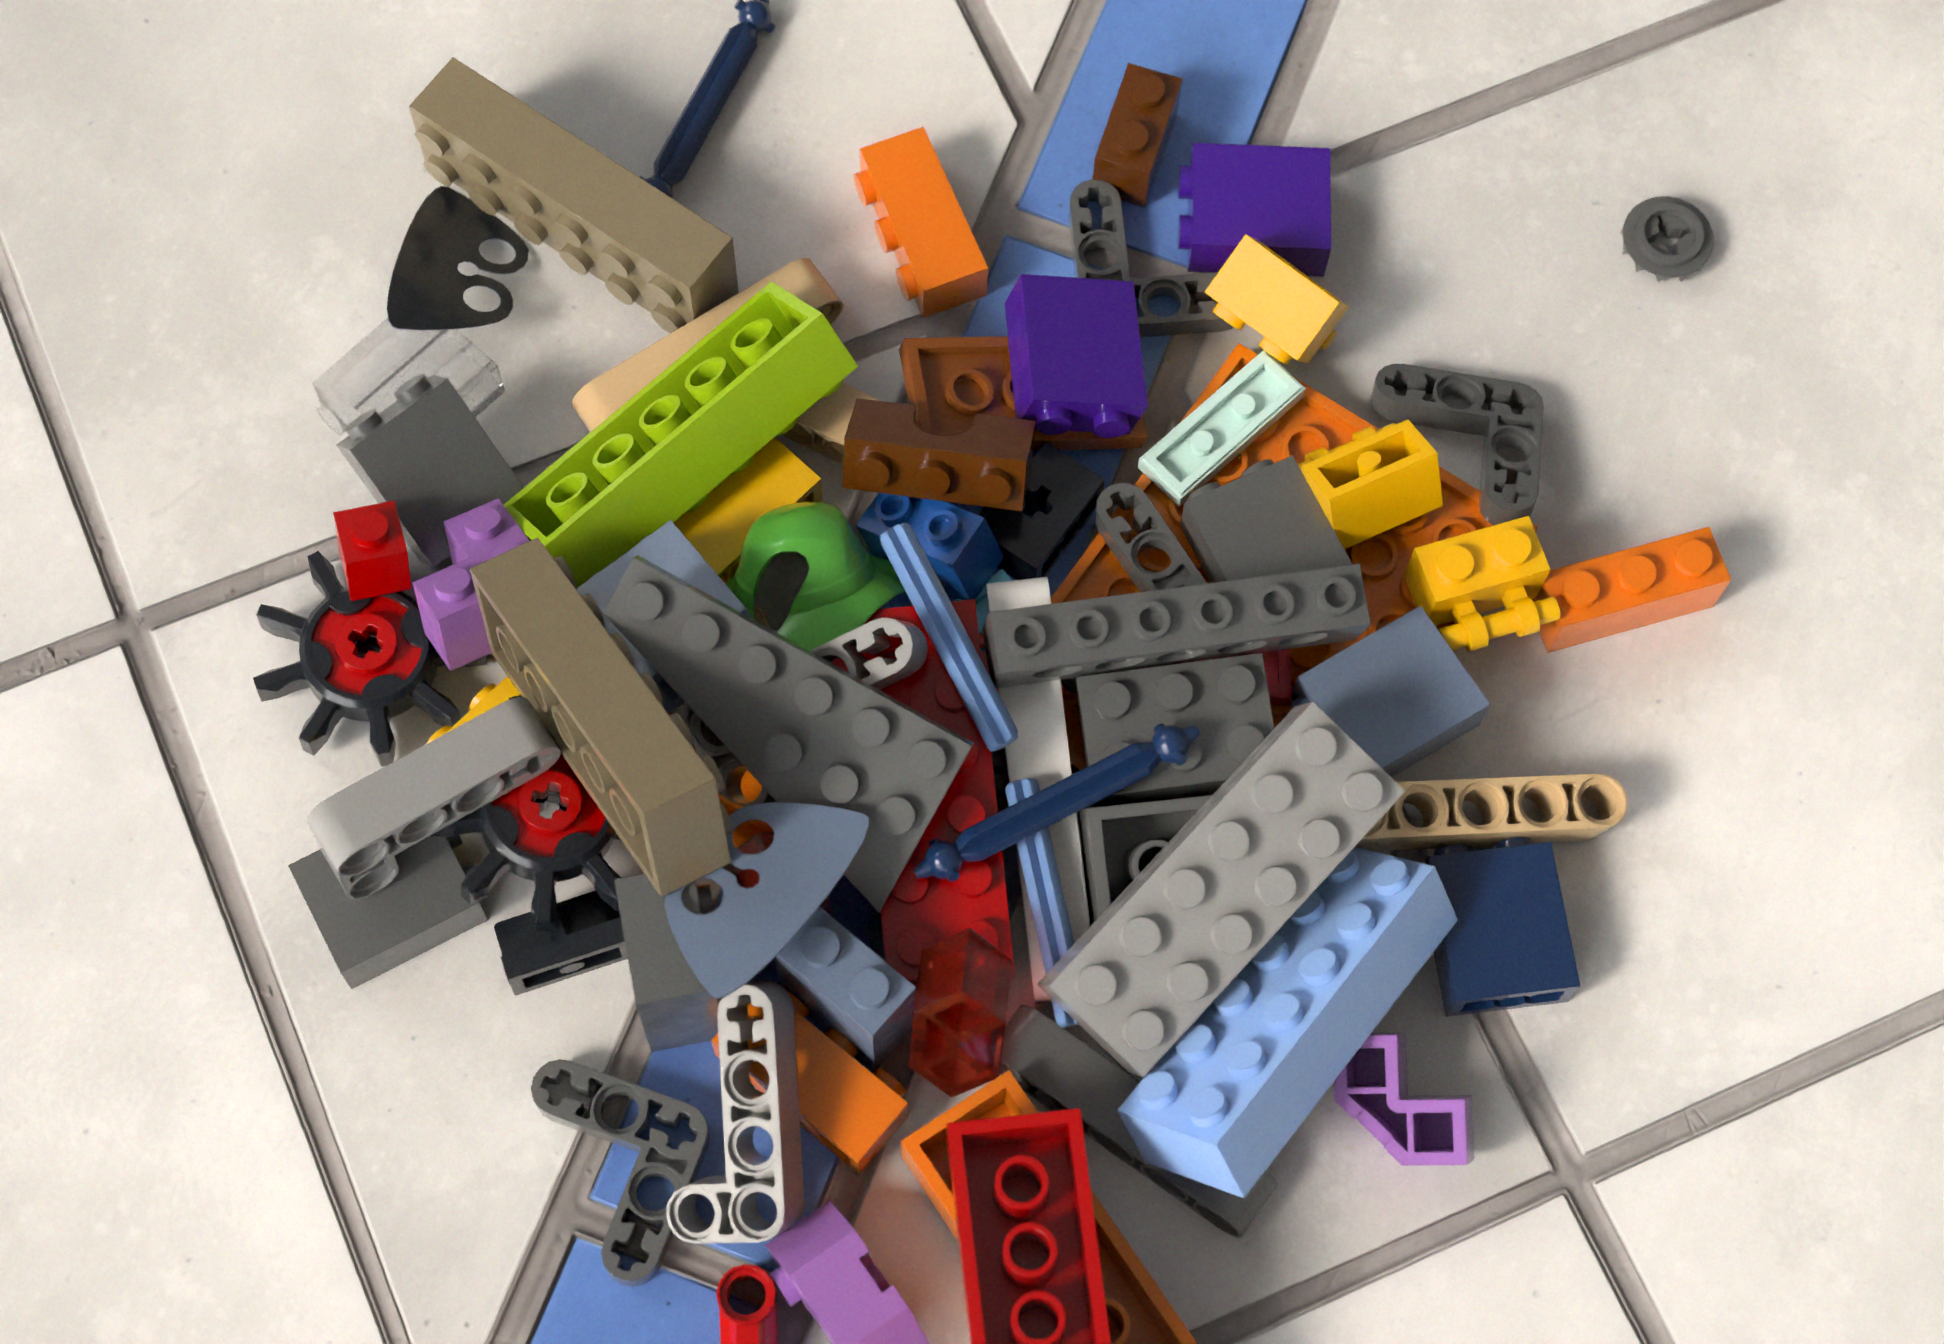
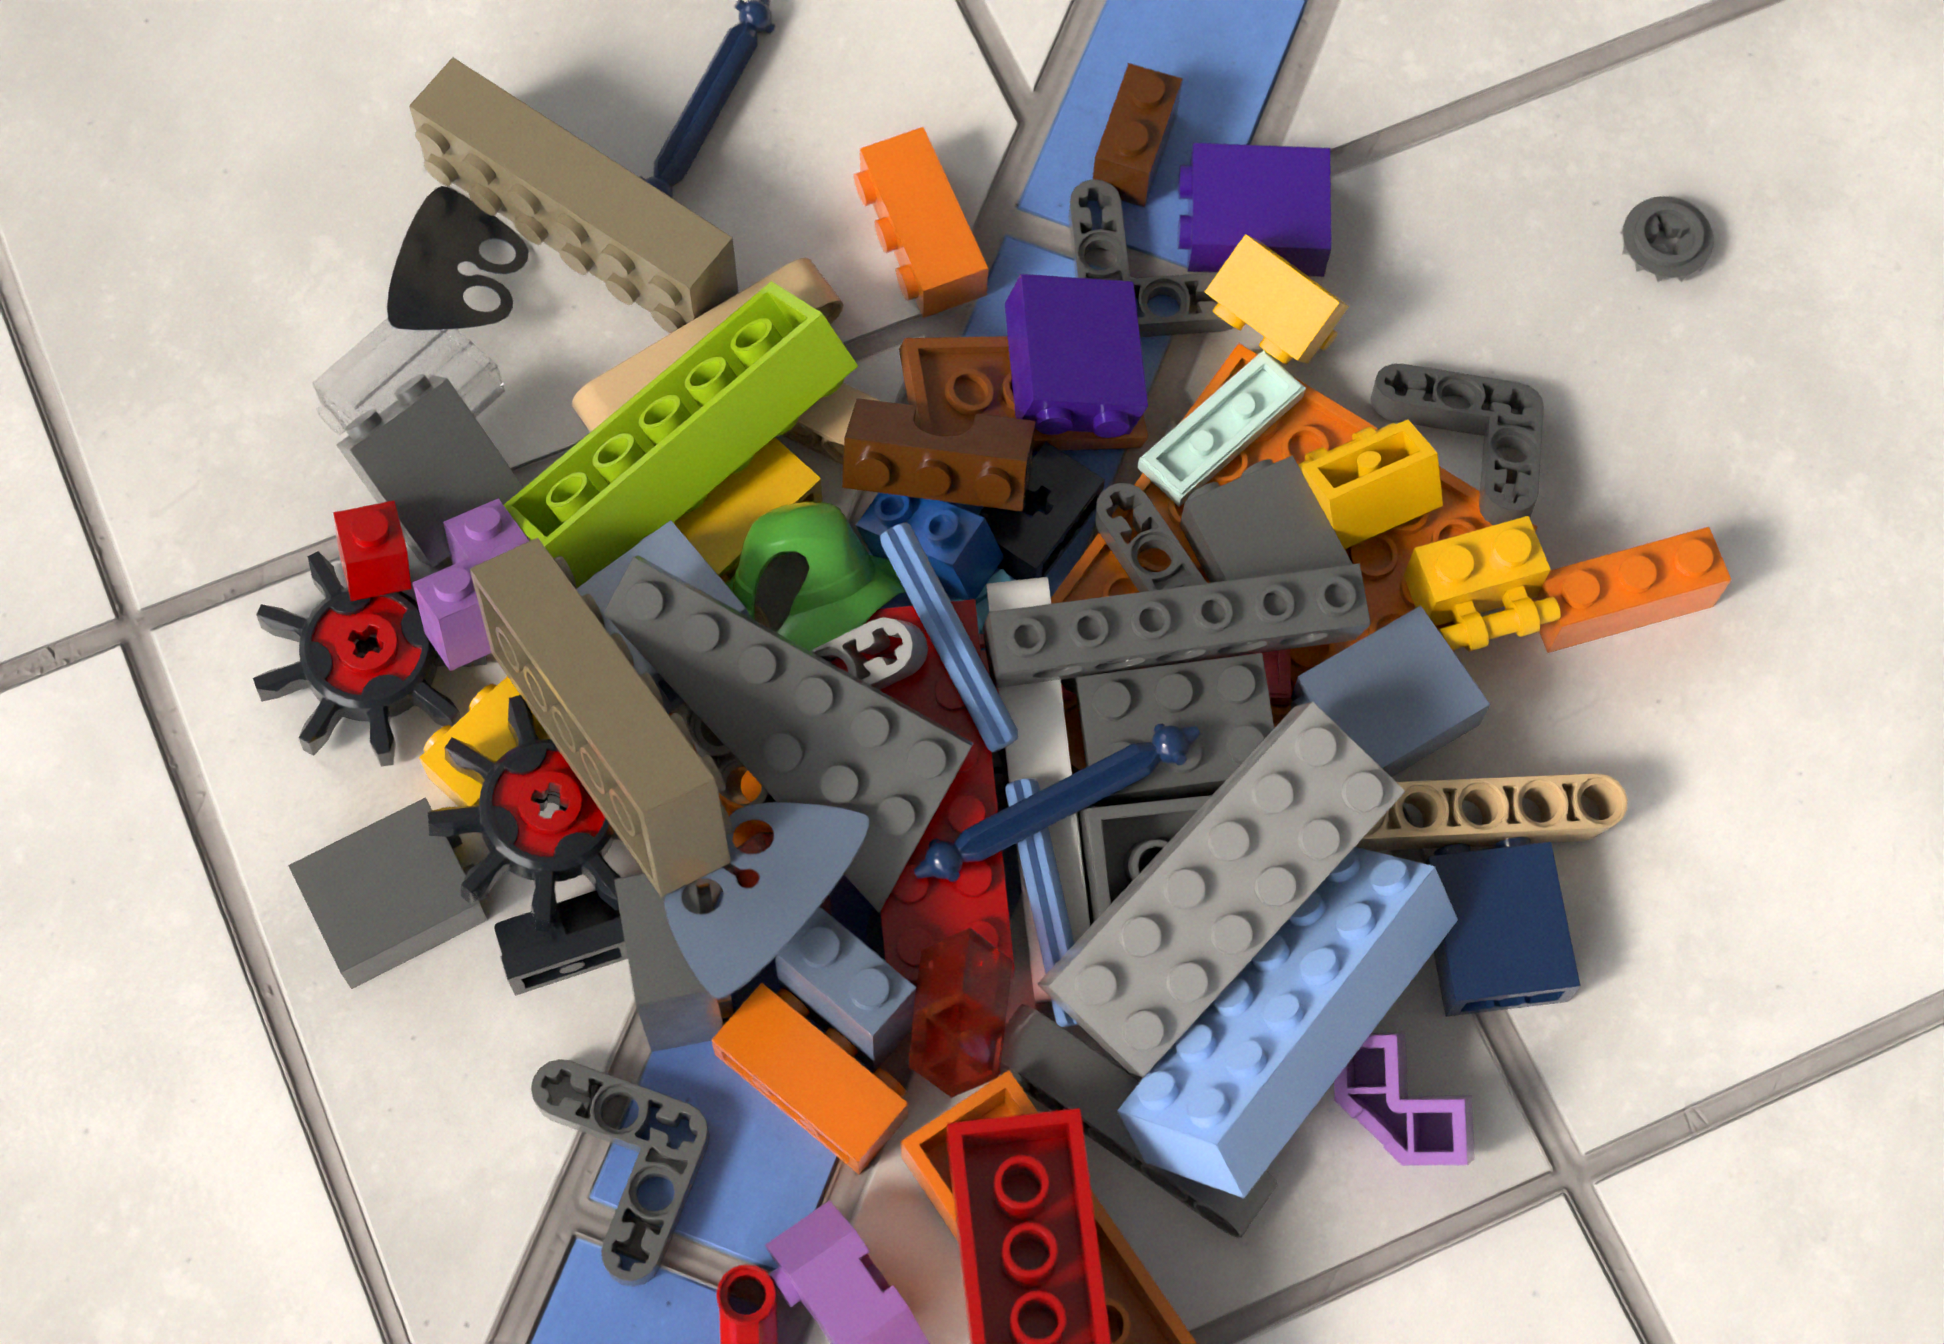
light grey beam [307,697,561,899] -> none
light grey beam [666,980,804,1244] -> none

